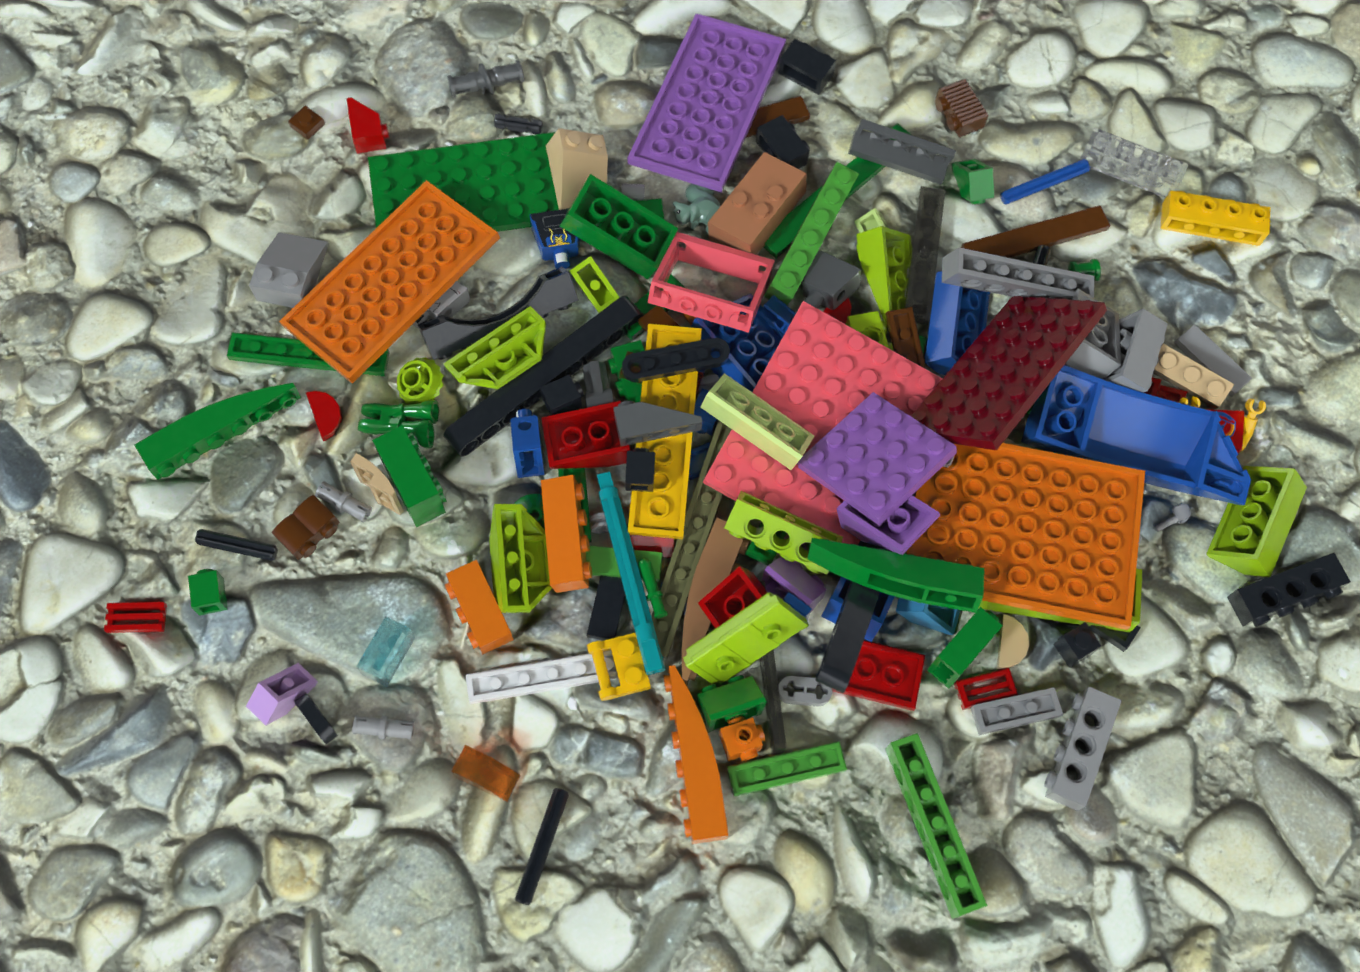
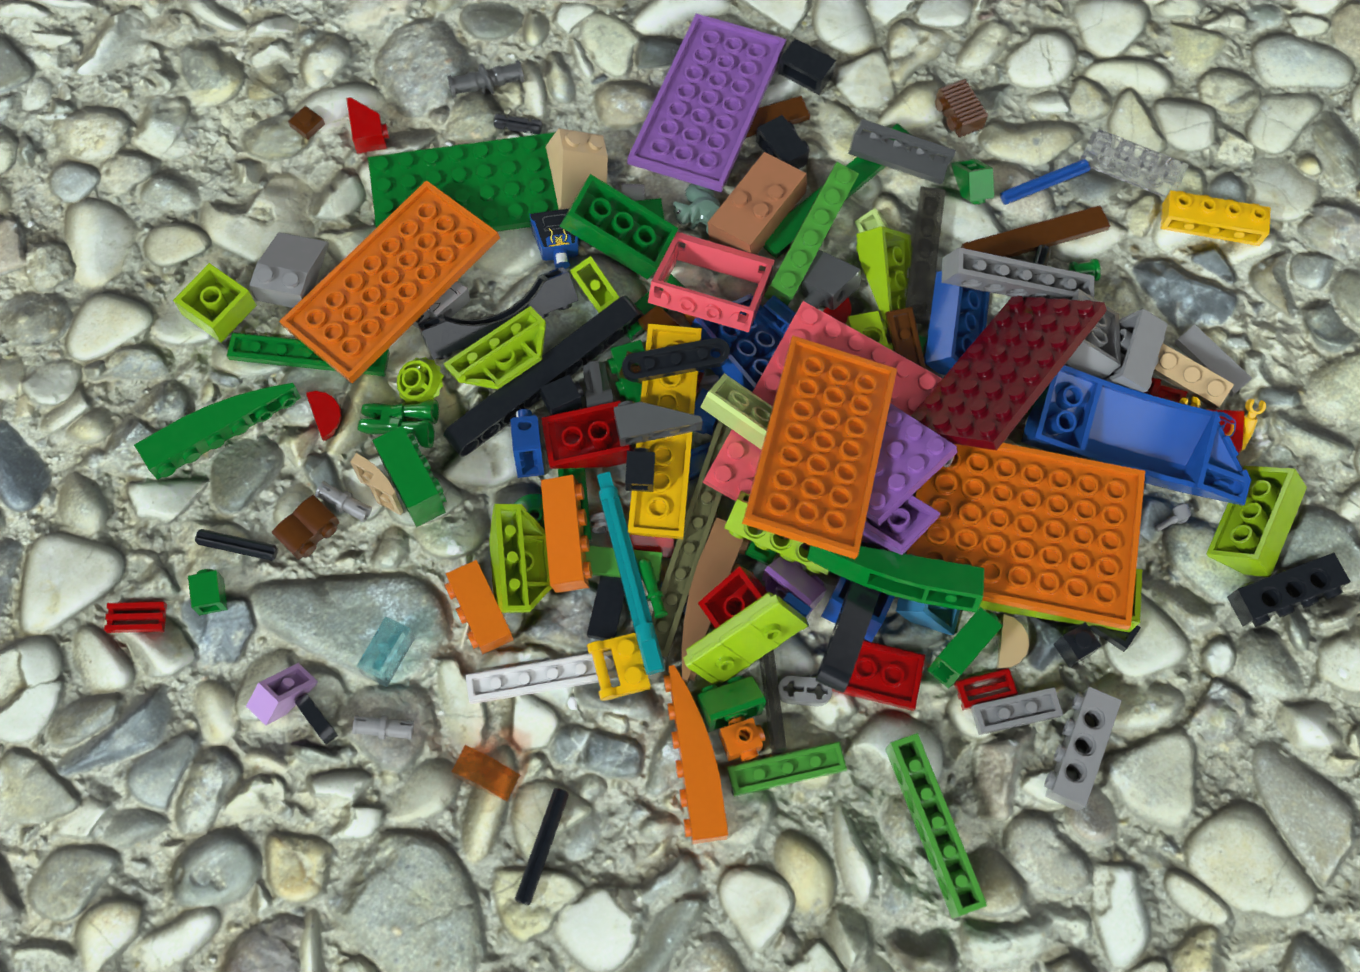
none -> lime brick [173,263,257,343]
none -> orange plate [742,335,897,559]

